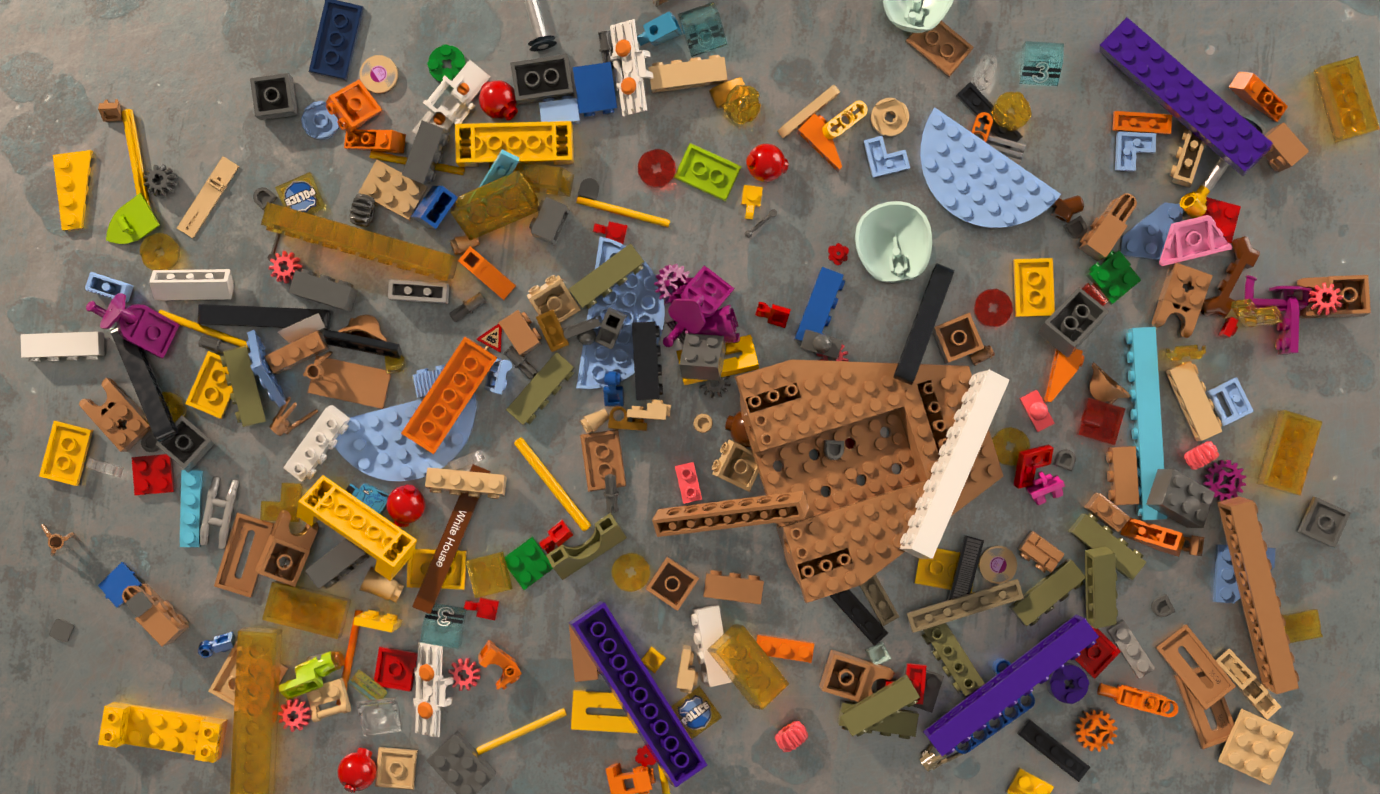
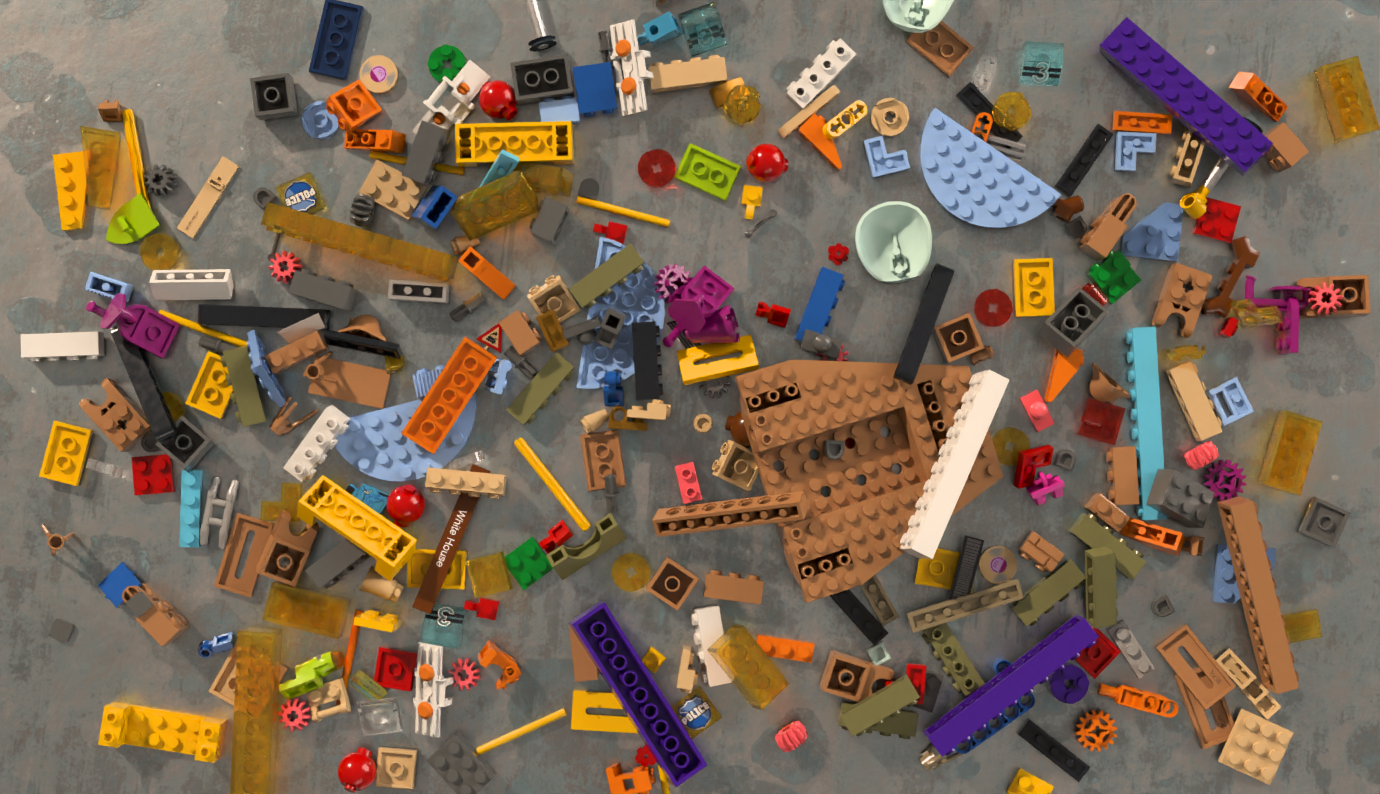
dark grey brick [679,333,726,381] -> none
bright pink wing [1159,215,1232,266] -> none
none -> clear yellow wedge [80,126,121,211]
none -> white brick [786,38,856,111]
none -> black tile [1054,124,1113,197]

